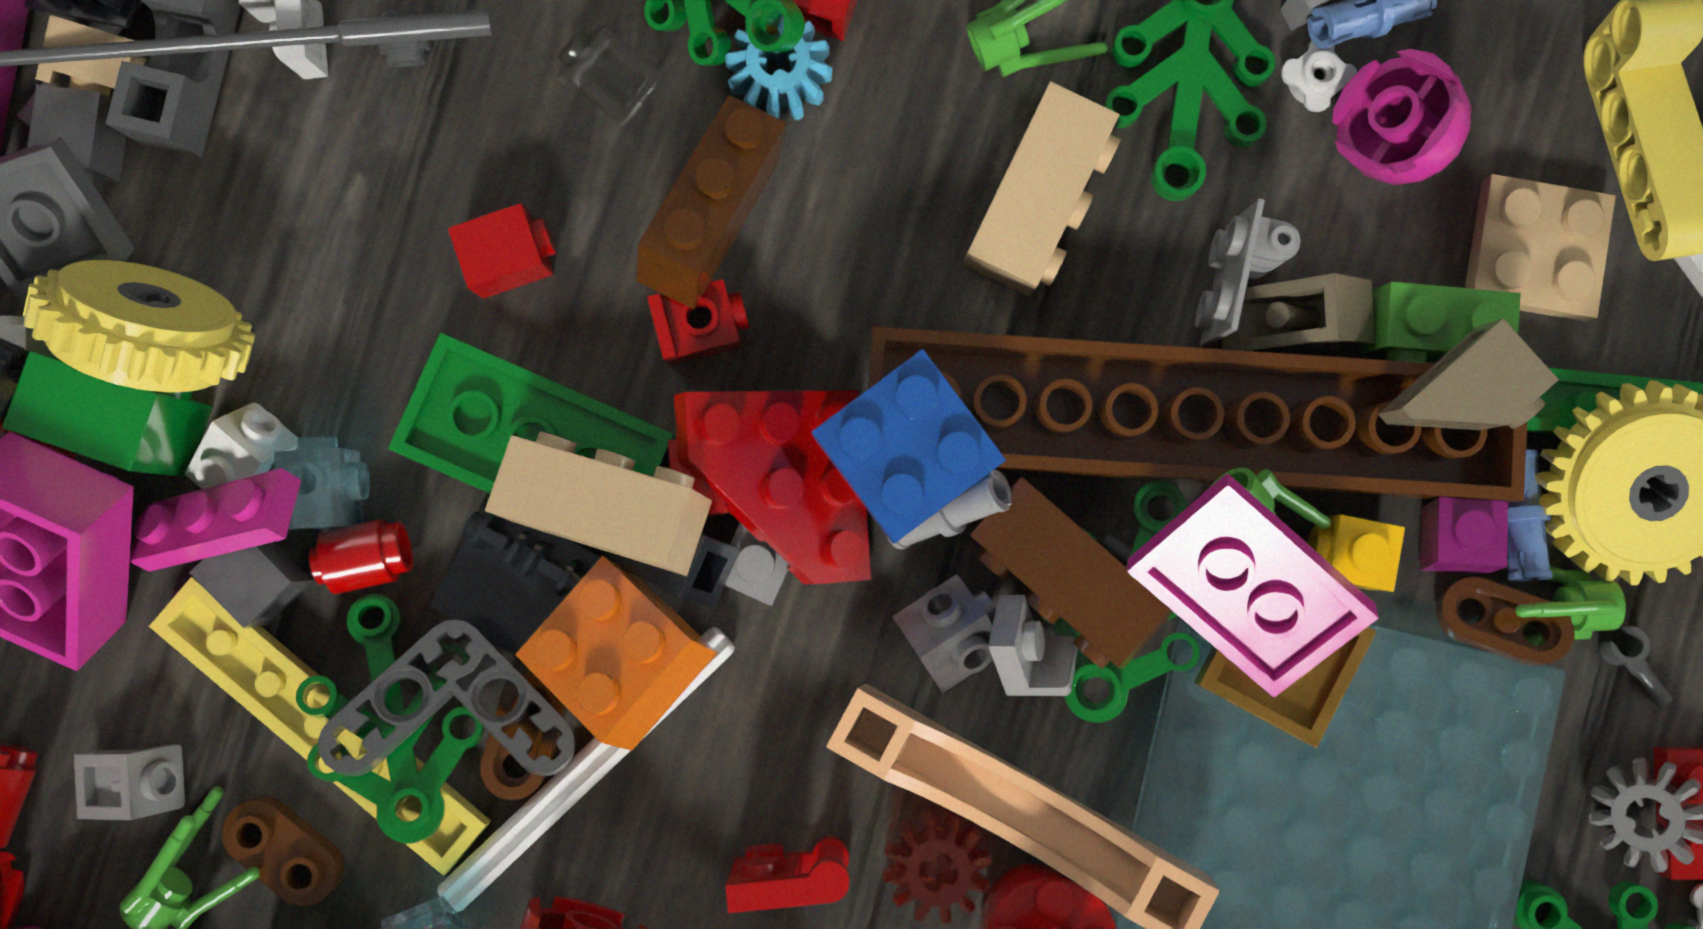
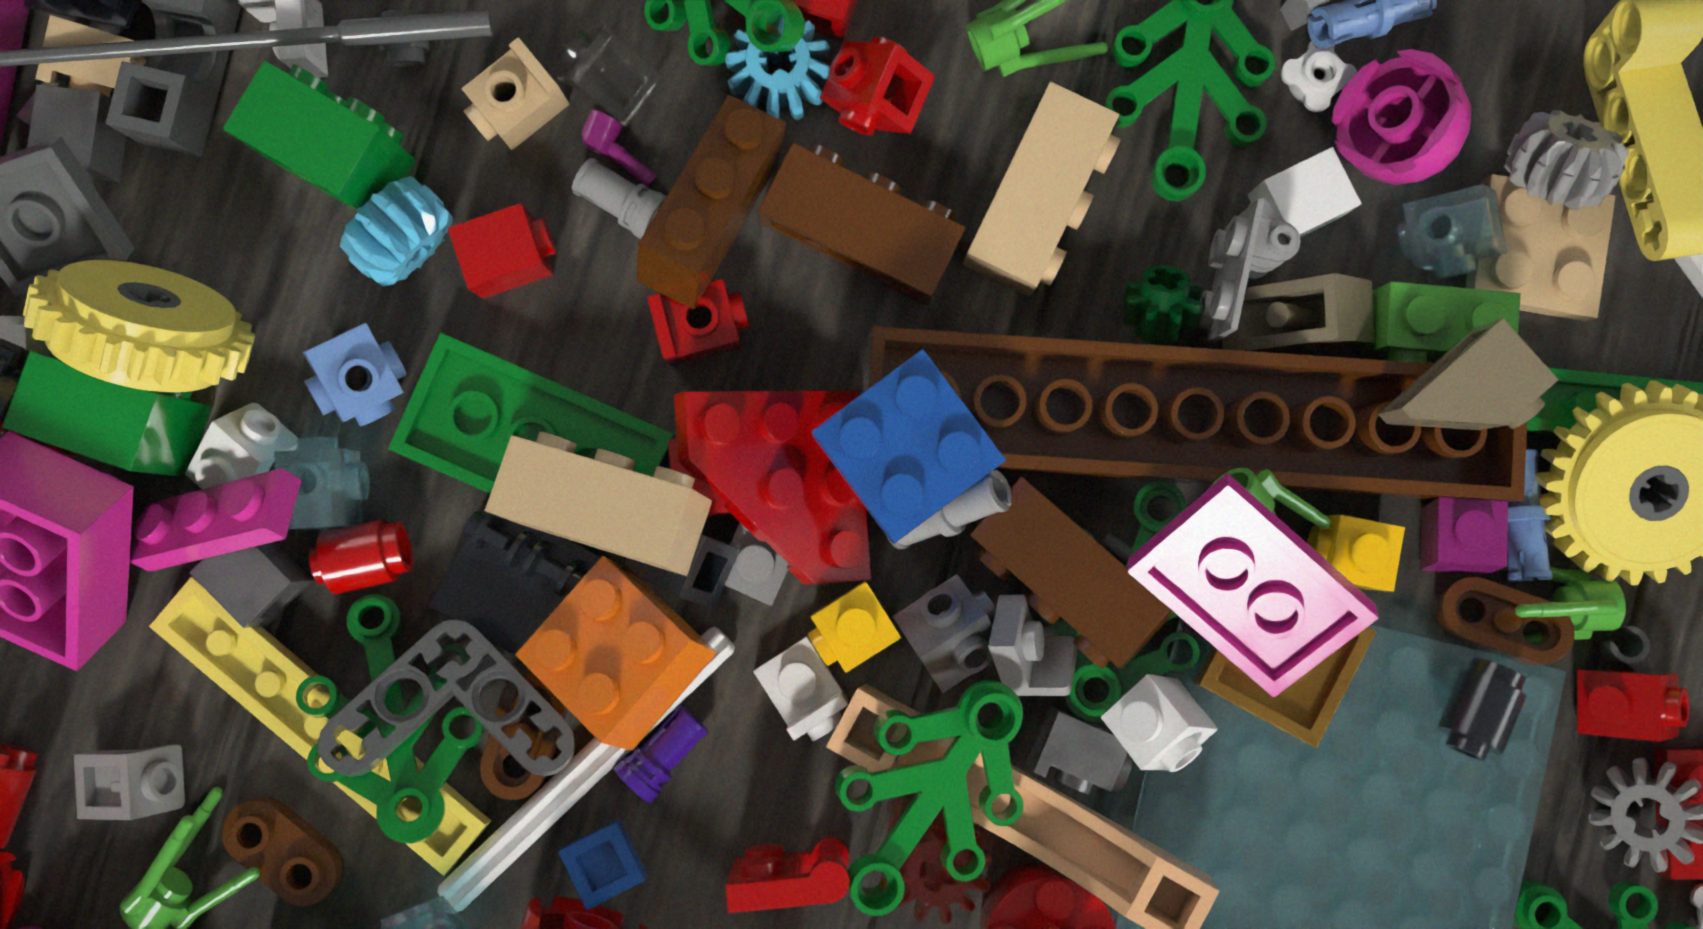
none -> green brick [222,60,417,211]
none -> medium blue brick [303,323,407,427]
none -> medium azure gear [340,176,453,287]
none -> tan brick [461,37,570,150]
none -> blue plate [558,818,648,910]
none -> light grey pin [572,158,667,239]
none -> magenta hand [582,110,657,188]
none -> dark purple pin [614,704,709,803]
none -> white bracket [753,635,848,741]
none -> reddish brown brick [758,142,966,306]
none -> yellow brick [807,581,901,673]
none -> red brick [820,37,935,136]
none -> green plant [835,680,1023,916]
none -> flat silver brick [1026,705,1133,794]
none -> white brick [1101,674,1218,772]
none -> dark green gear [1123,266,1203,346]
none -> white brick [1247,147,1362,237]
none -> clear light blue brick [1398,184,1507,278]
none -> black brick [1437,657,1527,761]
none -> light grey gear [1504,110,1629,210]
none -> red bracket [1577,669,1690,742]

